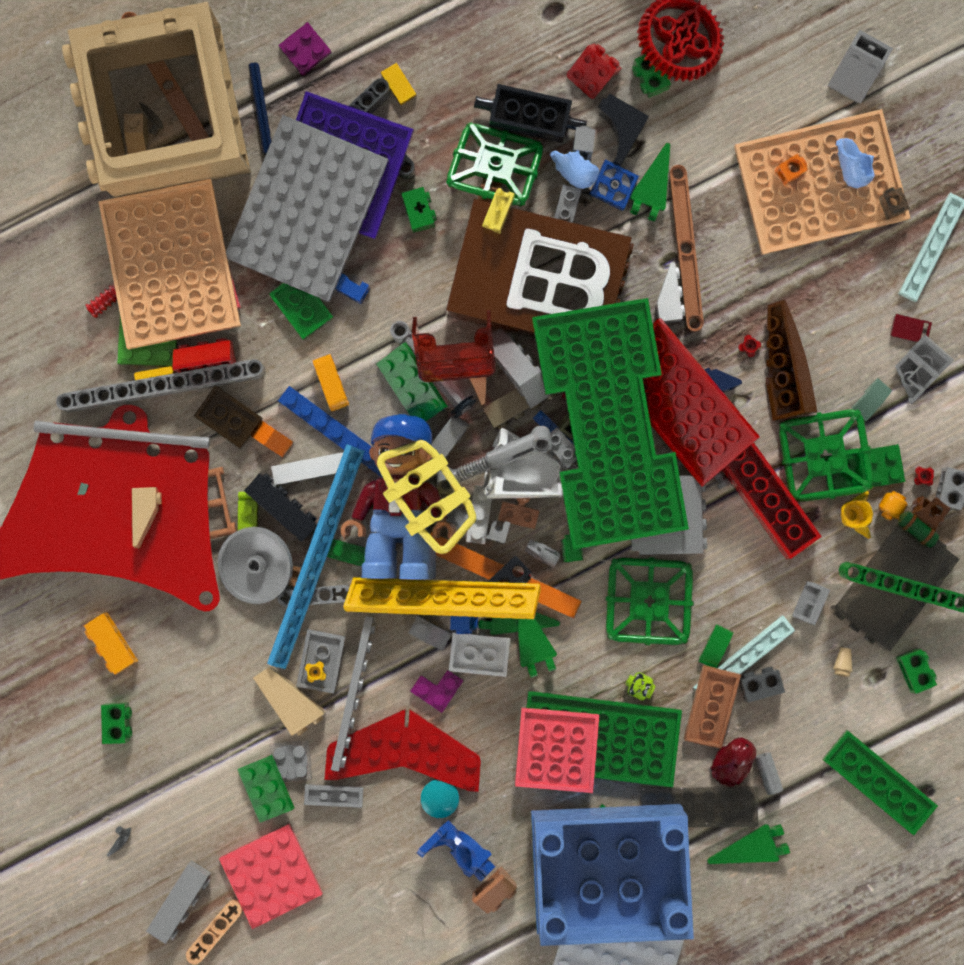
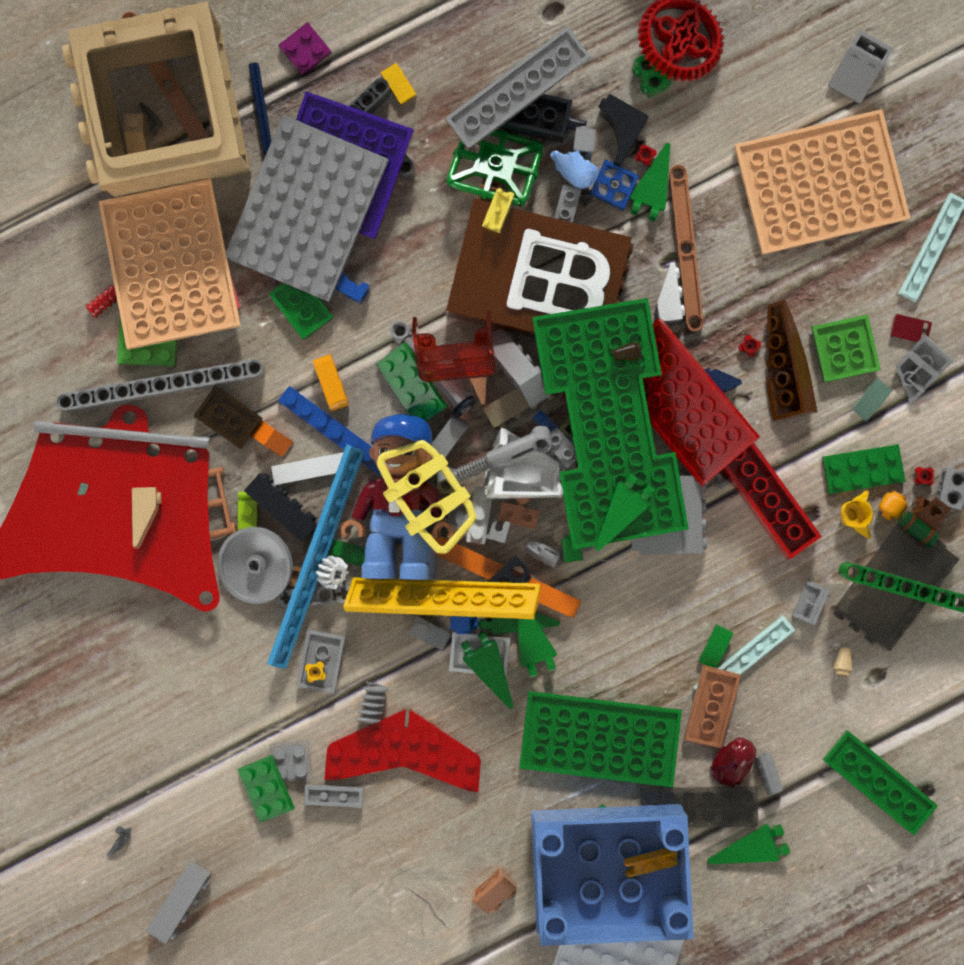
light orange brick [84,613,138,675] -> none
green brick [101,702,132,744] -> none
yellow tile [134,366,176,380] -> none
red slope [172,338,236,373] -> none
light nougat beam [186,900,243,964] -> none
coral plate [219,823,323,929] -> none
tan slope [253,666,326,736] -> none
light grey plate [331,616,377,772] -> none
green brick [401,187,437,233] -> none
magenta plate [410,670,464,713] -> none
blue hips [417,820,496,881] -> none
teal dish [421,779,459,818] -> none
coral plate [515,707,599,793] -> none
red bracket [567,43,622,99] -> none
green plate [605,557,694,646] -> none
lime head [625,672,655,701] -> none
dark grey brick [739,666,785,703] -> none
orange brick [775,154,808,186] -> none
green plate [779,409,874,502] -> none
light blue piece [836,138,875,188] -> none
clear smoke brick [879,187,910,220] -> none
green brick [896,648,937,694] -> none
none -> white gear [315,556,349,589]
none -> light grey piece [356,681,388,724]
none -> light grey plate [445,26,591,150]
none -> green flag [460,631,513,709]
none -> green flag [595,474,655,551]
none -> dark brown cone [612,341,642,361]
none -> light orange hinge [624,848,678,878]
none -> red plate [634,144,657,166]
none -> bright green plate [811,314,881,383]

